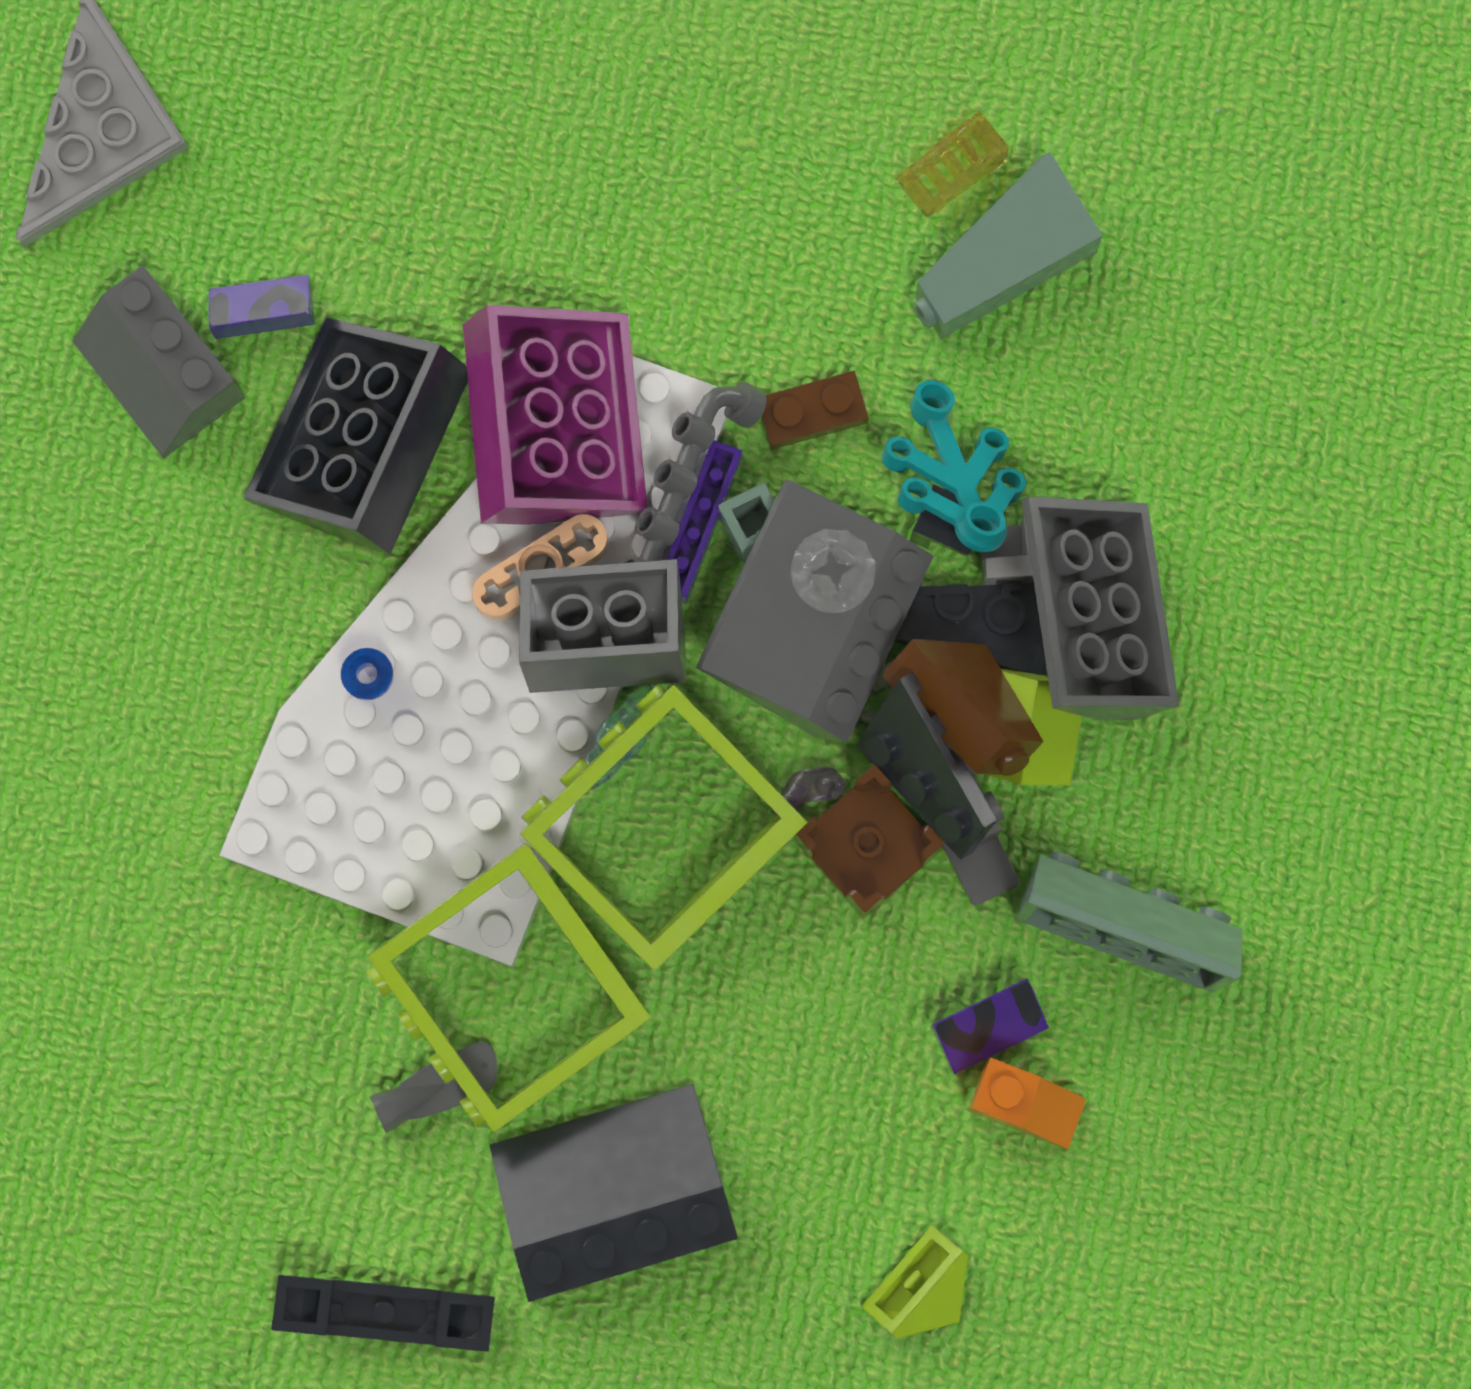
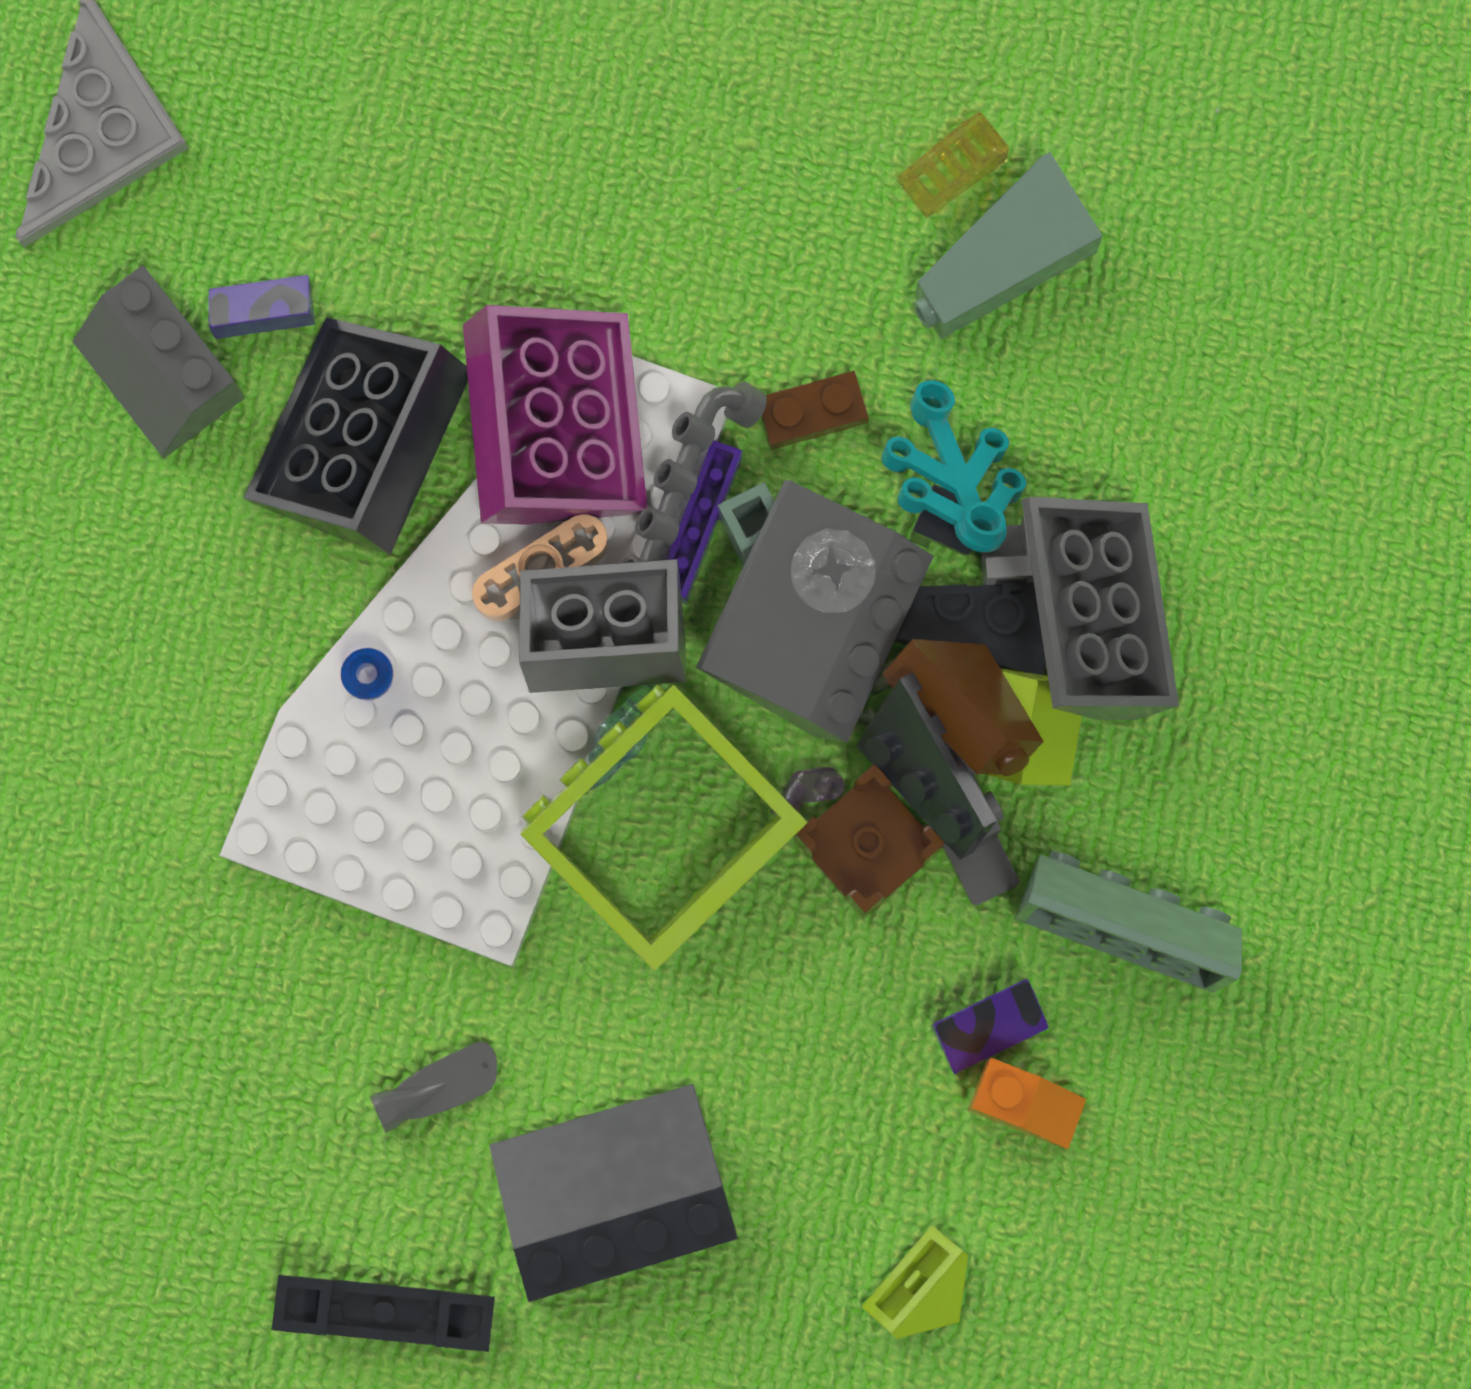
lime window [366,843,651,1133] -> none

